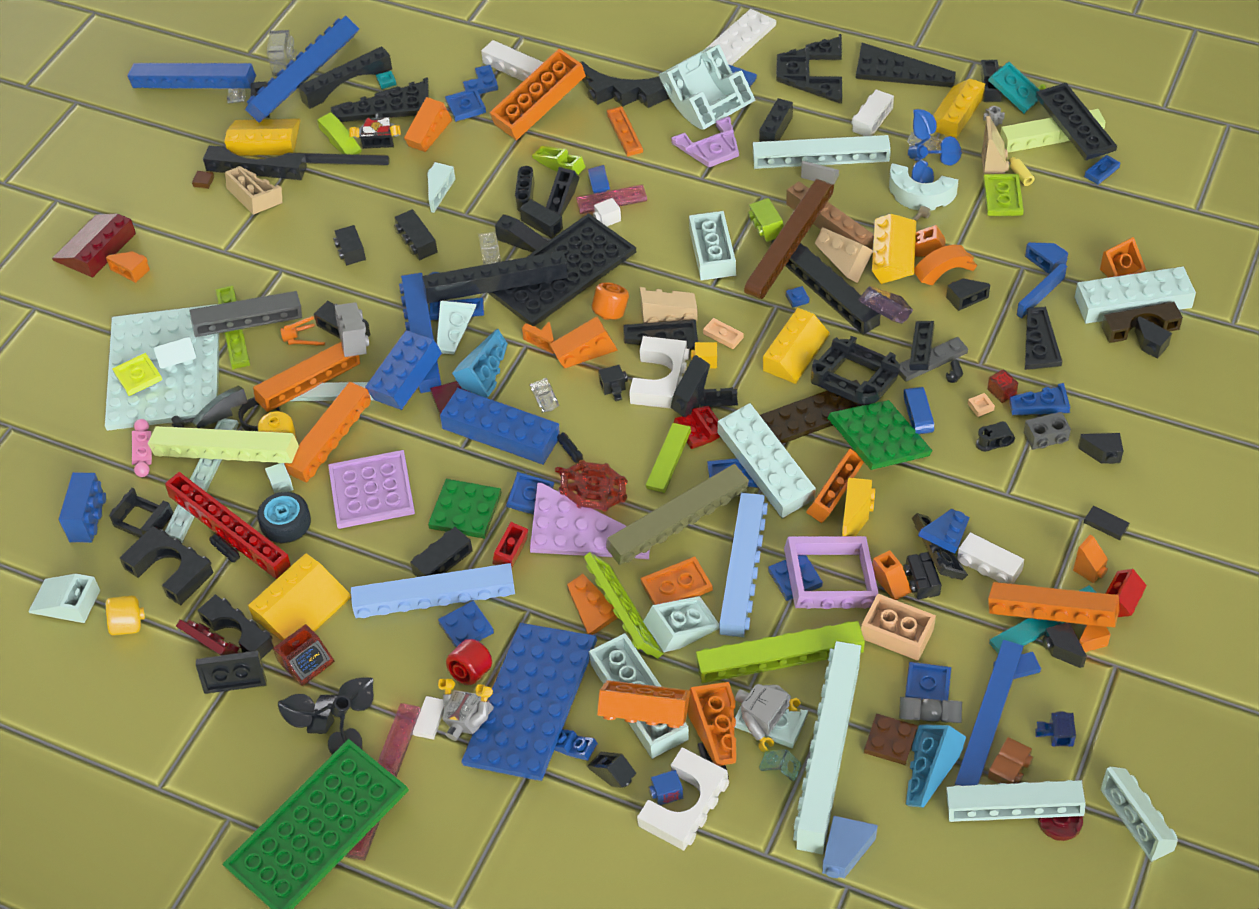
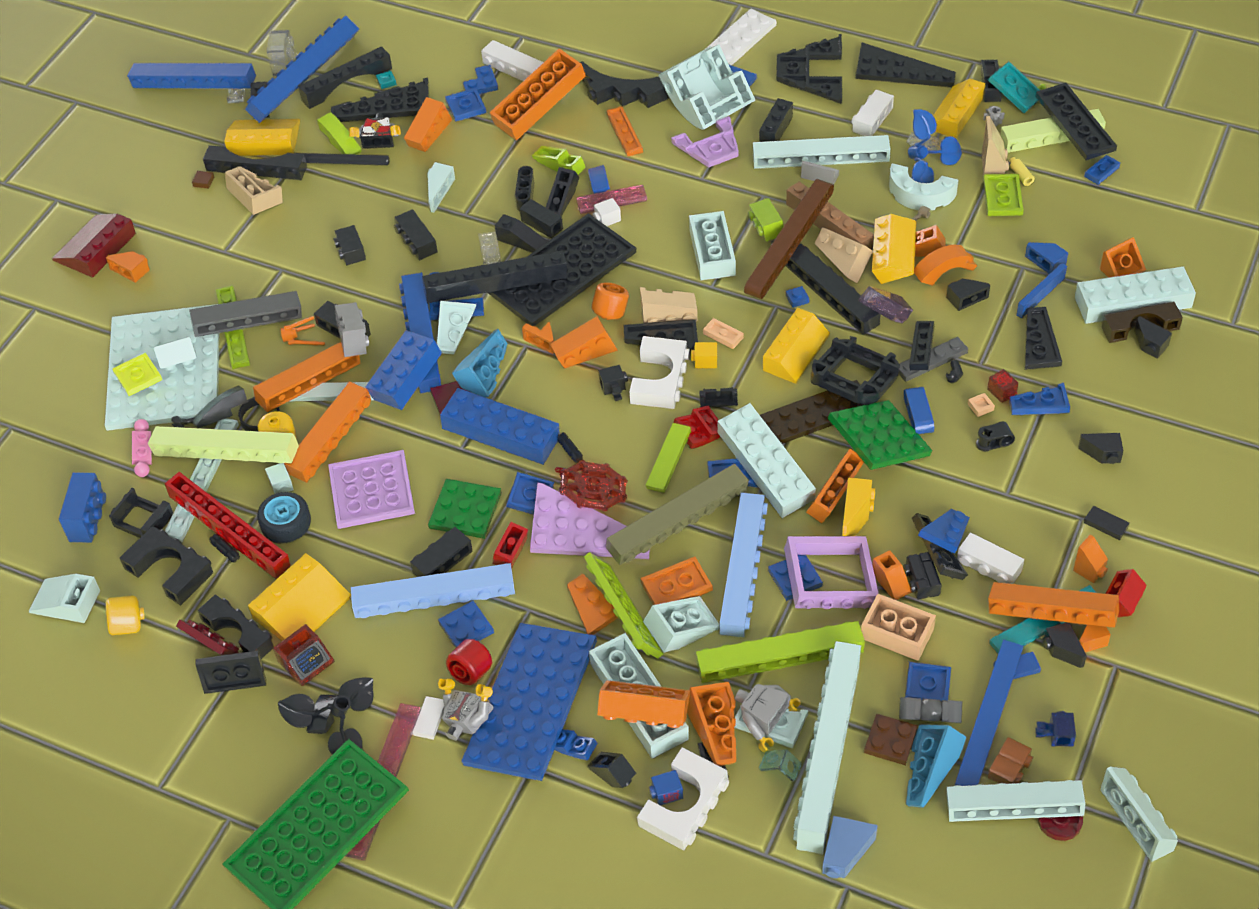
clear slope [529,378,560,413] -> none
black slope [670,355,710,417] -> none
dark grey brick [1024,412,1071,450] -> none

